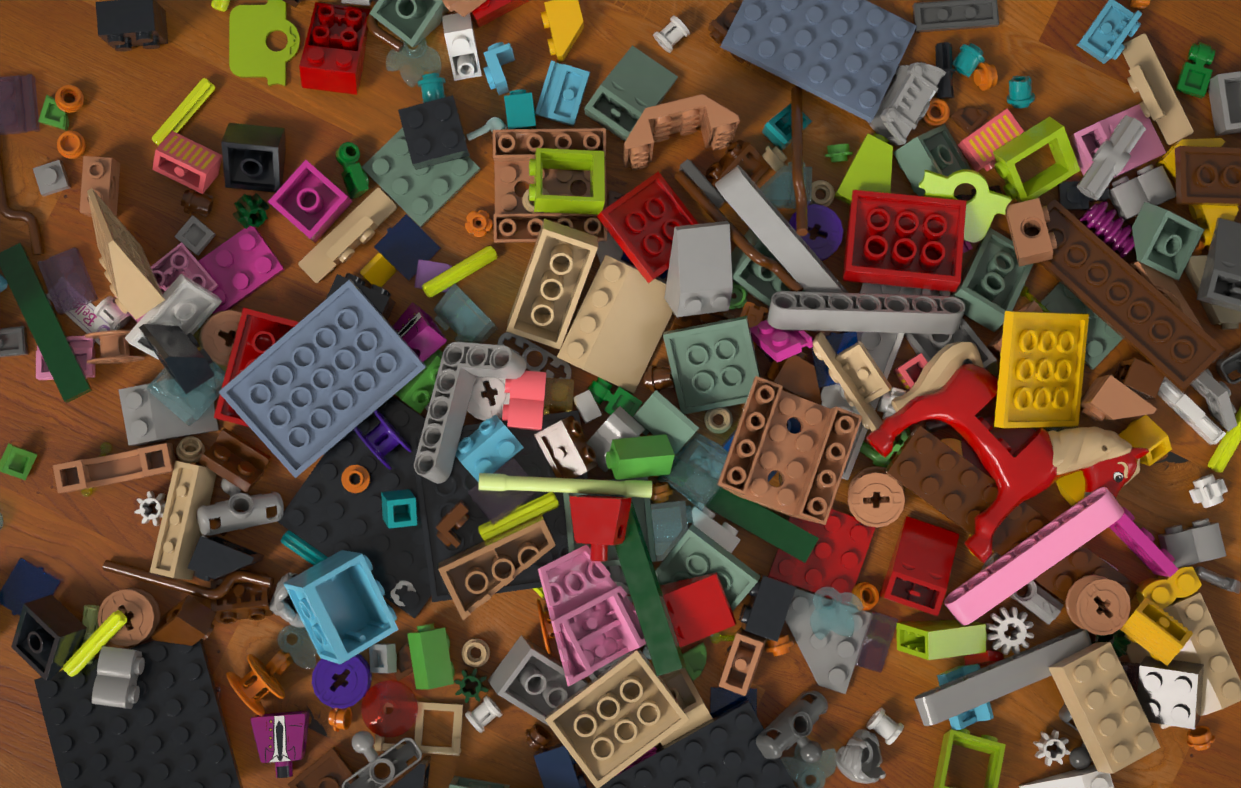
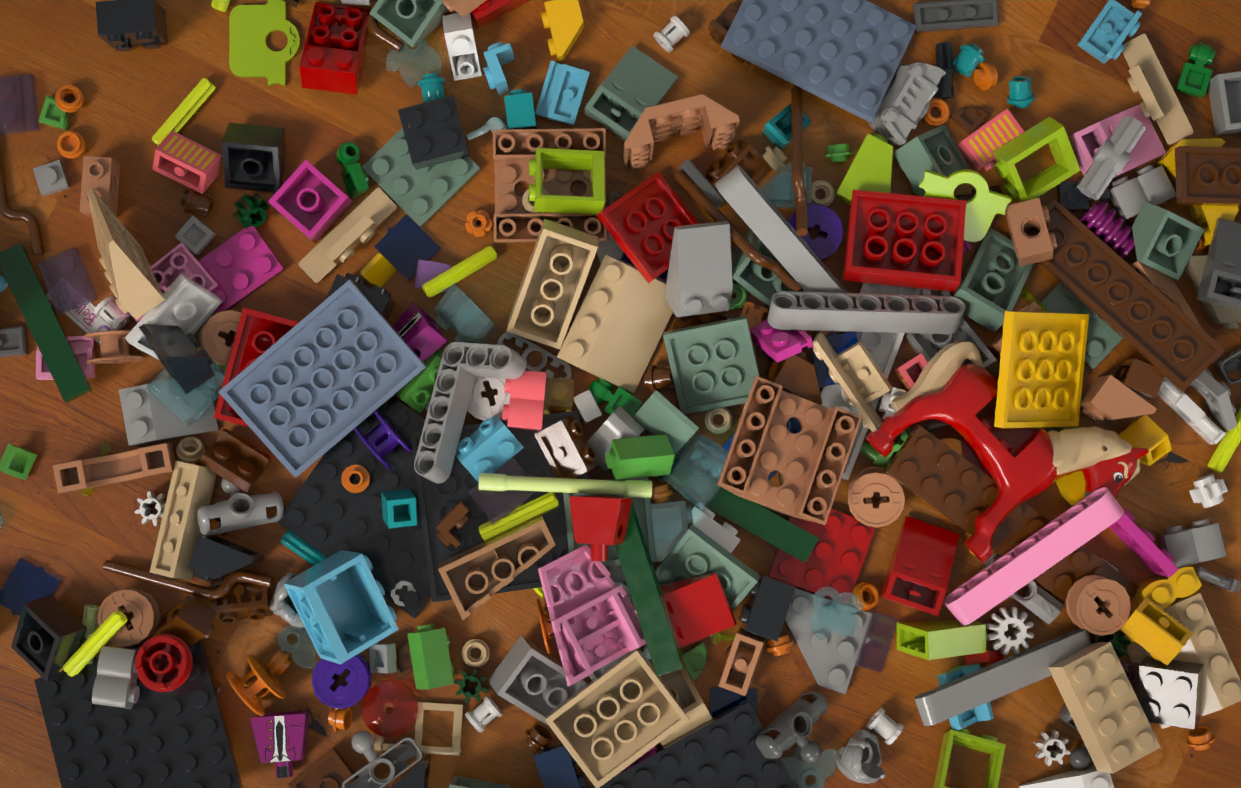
none -> red cone [135,634,193,692]

